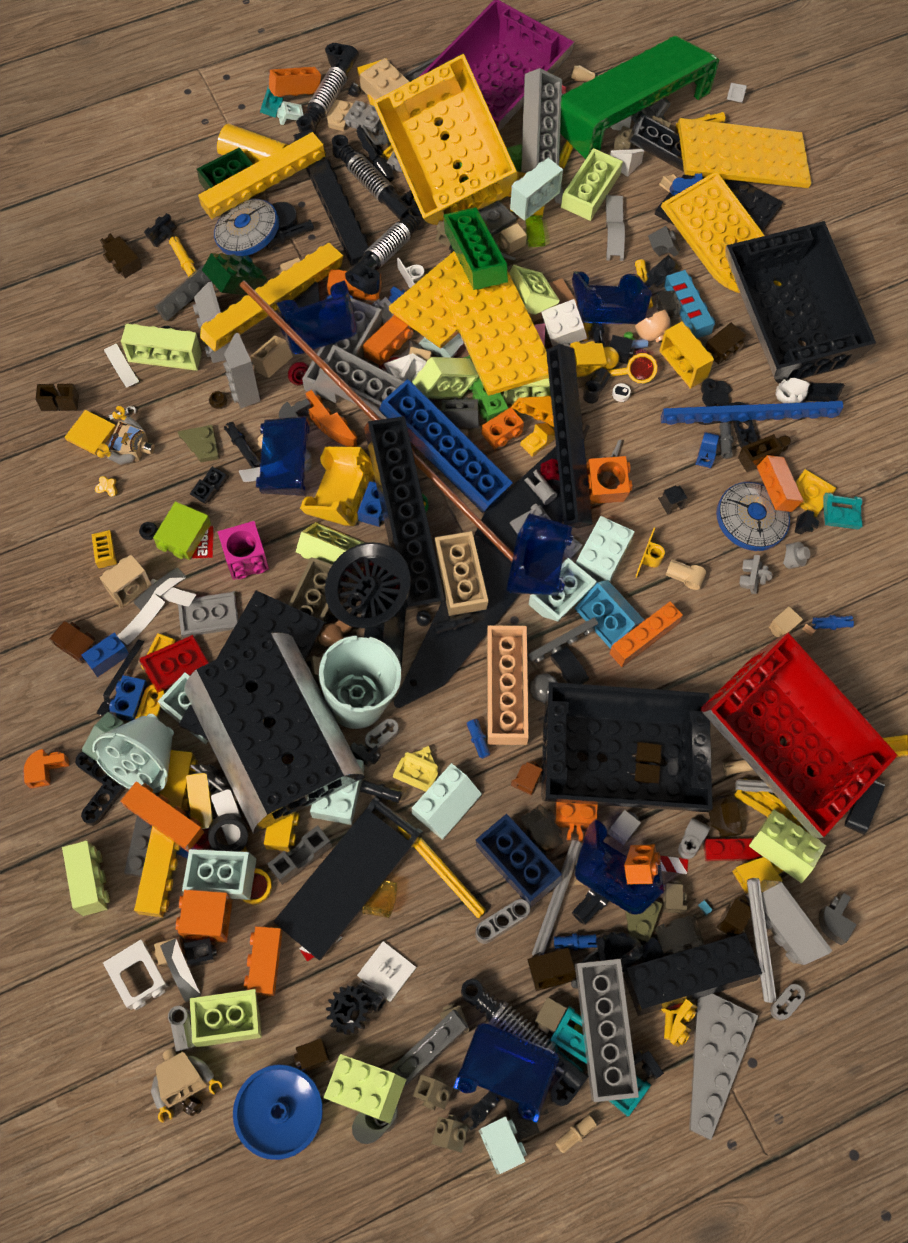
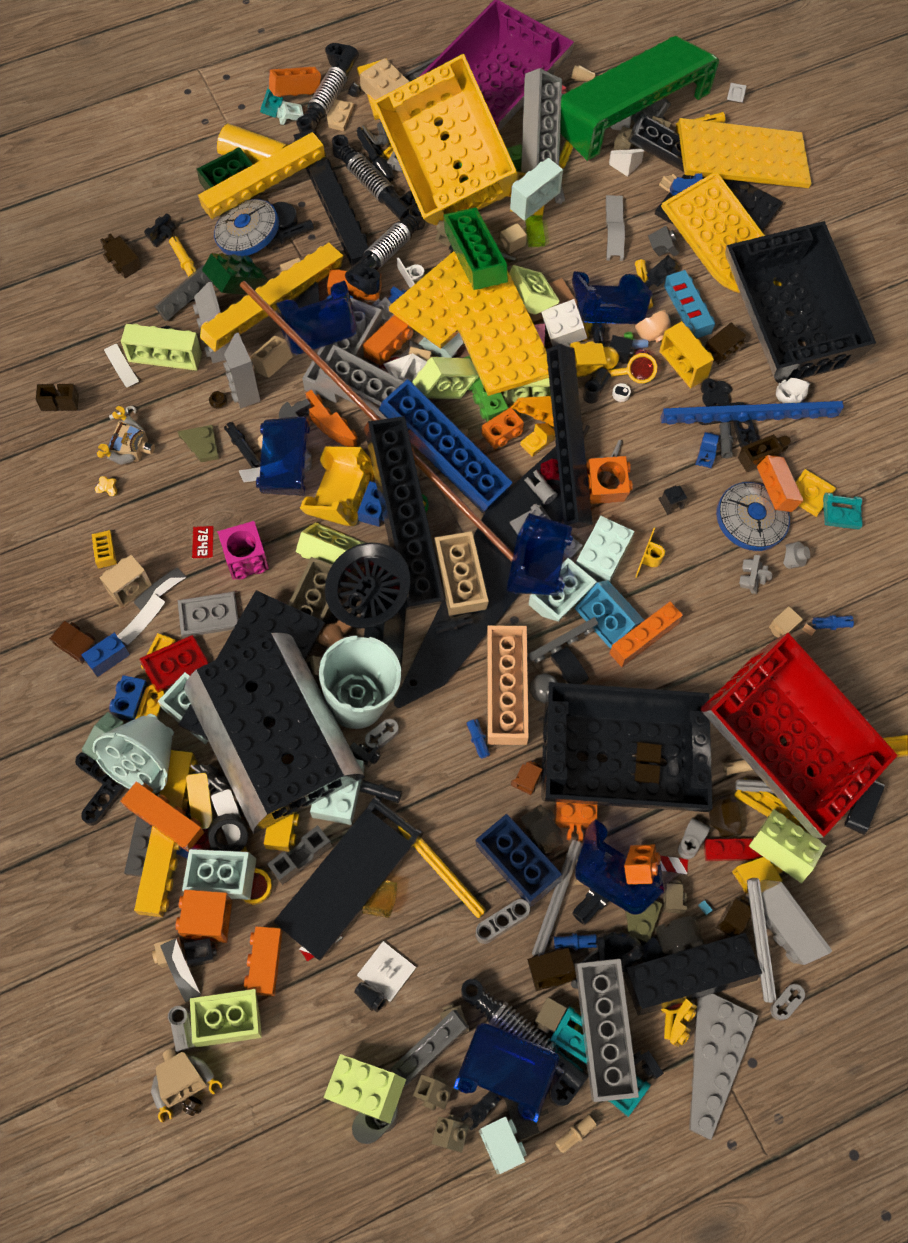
orange brick [24,749,69,789] -> none
yellowish green brick [62,841,110,916] -> none
yellow tile [65,410,116,455] -> none
black piece [97,639,144,716] -> none
white window [103,940,169,1010] -> none
black plate [139,522,158,540] -> none
white sticker [150,579,196,607] -> none
lime brick [153,501,211,560] -> none
black slope [190,466,228,504] -> none
blue dish [233,1065,323,1160] -> none
dark red cone [288,362,309,386] -> none
dark brown piece [294,1038,331,1073] -> none
black gear [326,986,372,1035] -> none
light grey hinge [344,100,380,134] -> none
light yellow slope [393,746,438,792] -> none
light aqua slope [412,763,482,840] -> none
black hinge [416,610,431,627] -> none
dark grey brick [441,397,479,428] -> none
dark grey tile [478,200,517,237] -> none
yellowish green brick [561,148,623,221] -> none
light grey brick [608,810,641,846] -> none
clear smoke brick [655,290,681,319] -> none
tan piece [666,560,706,590] -> none
black tile [795,510,819,535] -> none
black slope [806,383,845,402] -> none
dark grey brick [819,893,857,945] -> none

